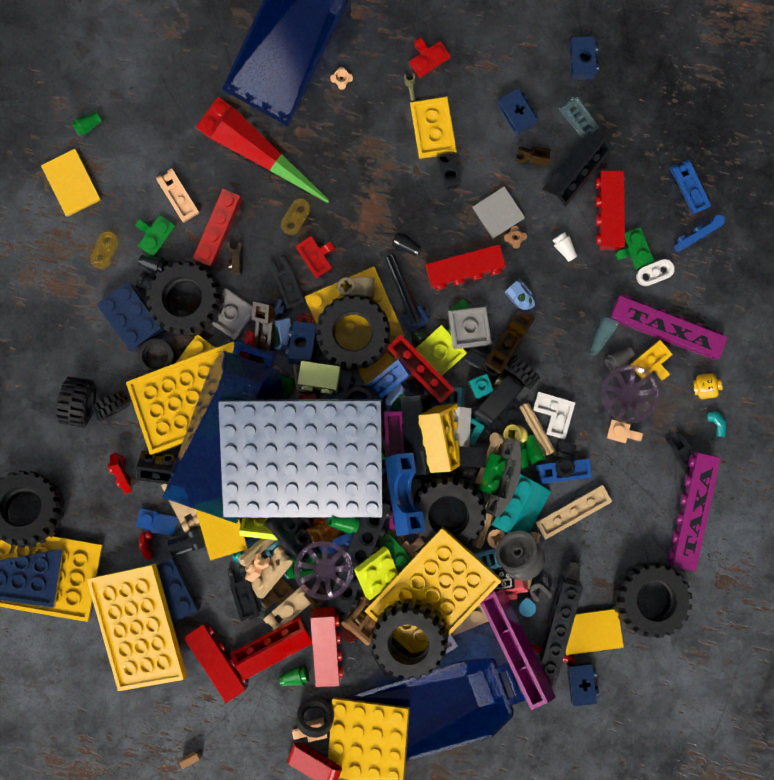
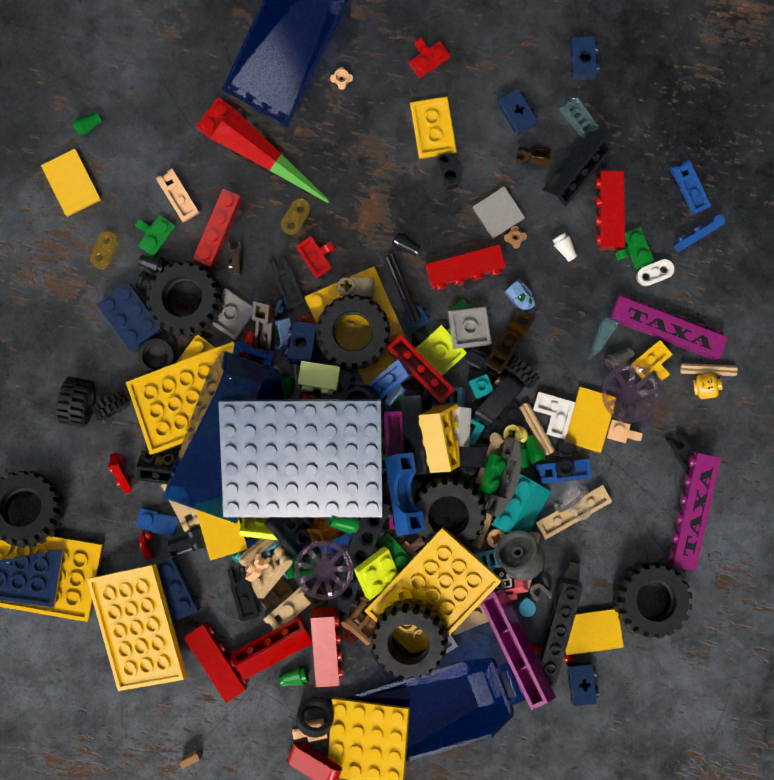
olive hand [404,73,416,101] -> none
teal arm [707,411,726,437] -> none
none -> clear tile [553,482,591,520]
none -> yellow tile [564,387,617,453]
none -> tan axle [680,363,738,376]

